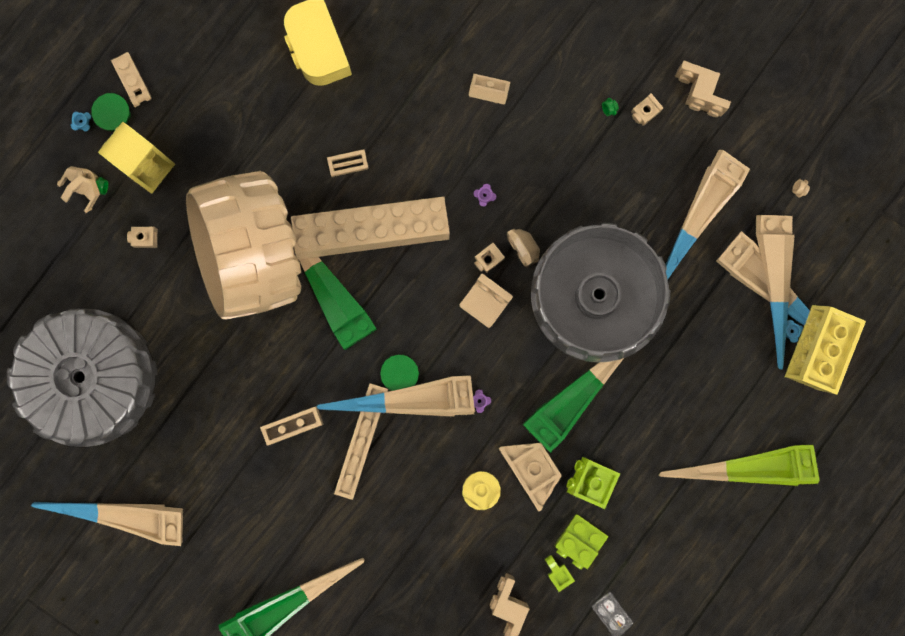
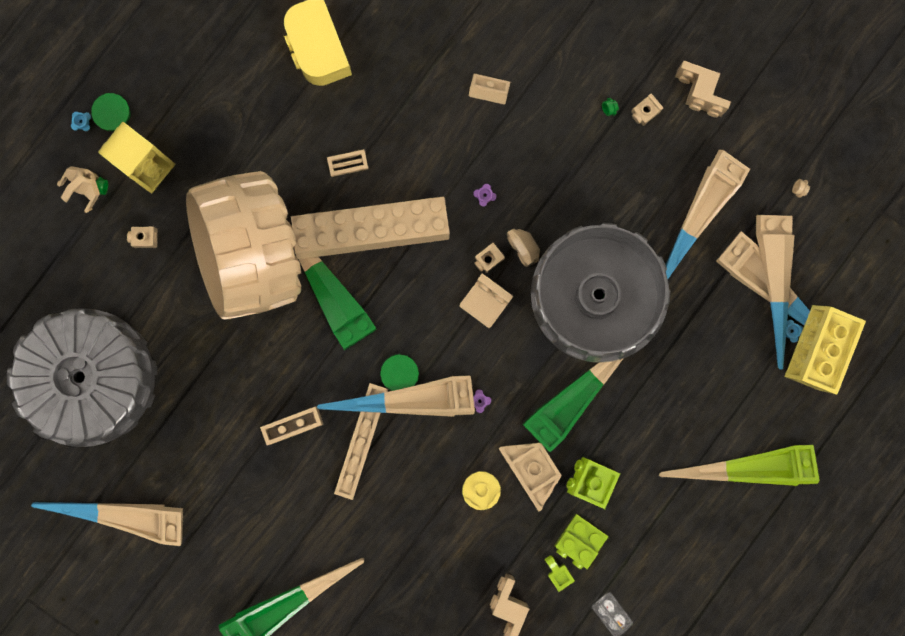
tan plate [111,52,152,107] -> none

